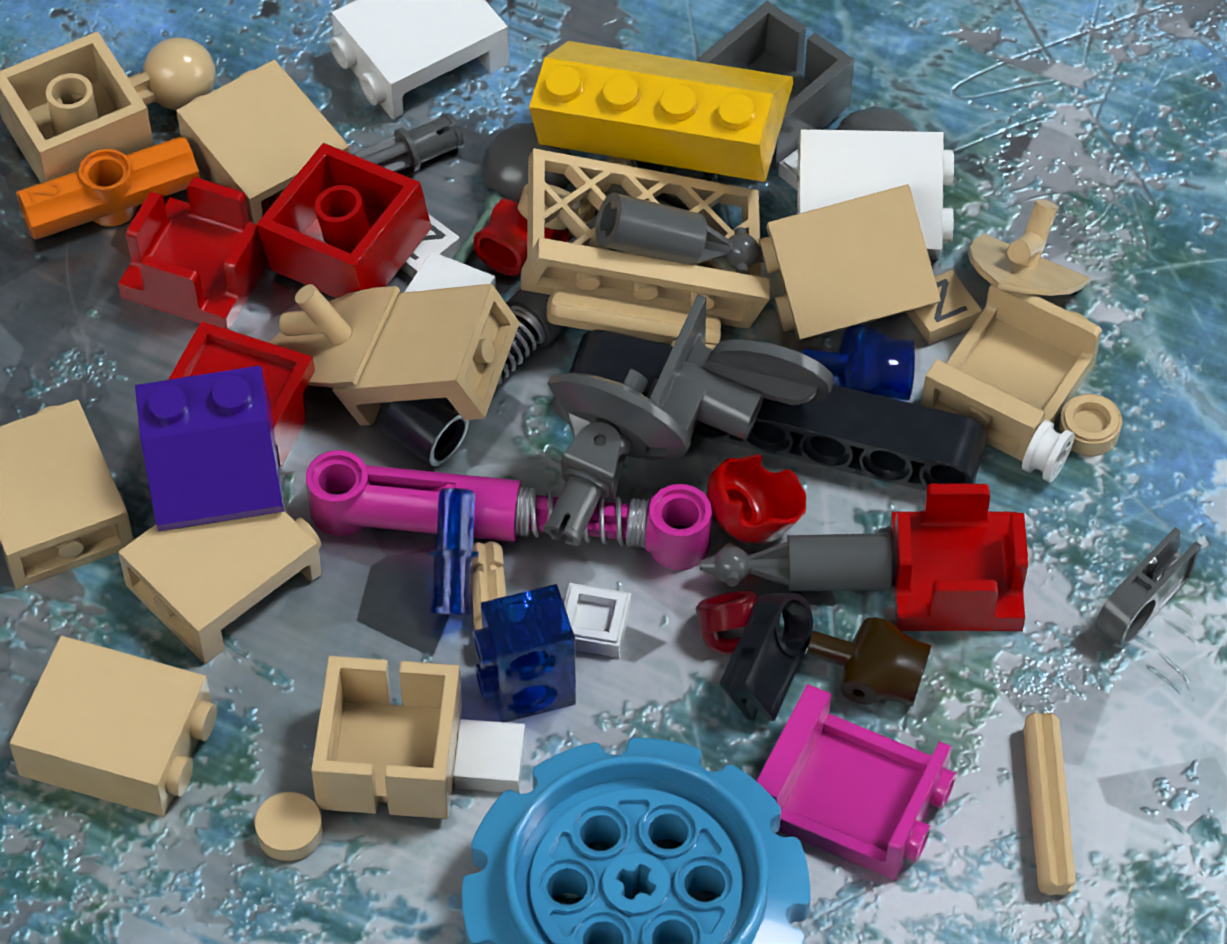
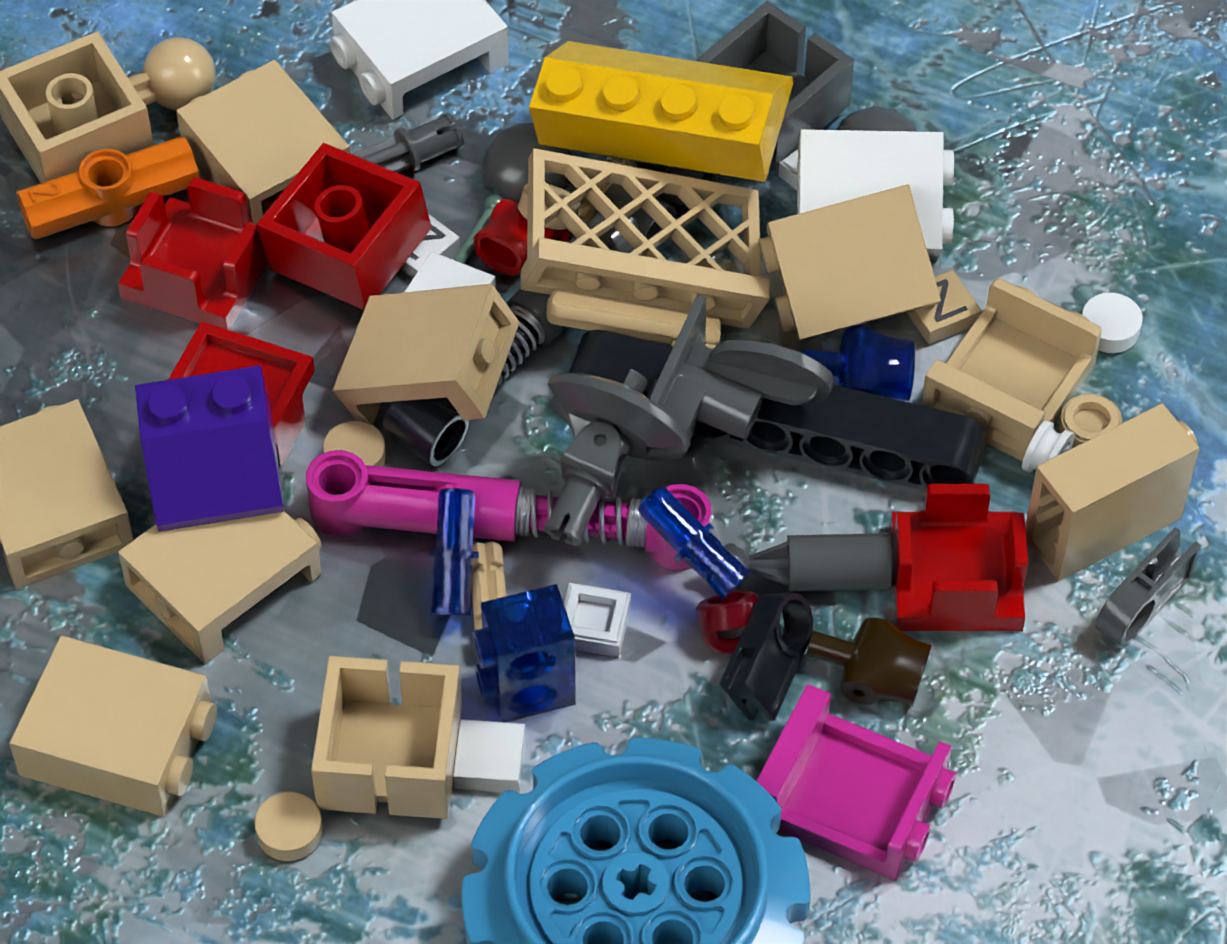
tan shield [269,284,400,388] -> none
dark grey wheel [595,192,764,274] -> none
red hair [707,454,807,545] -> none
tan shield [968,199,1090,296] -> none
tan axle [1023,712,1076,896] -> none
none -> tan tile [323,421,386,467]
none -> clear blue axle [638,487,751,601]
none -> tan brick [1025,403,1200,581]
none -> white tile [1082,293,1143,353]

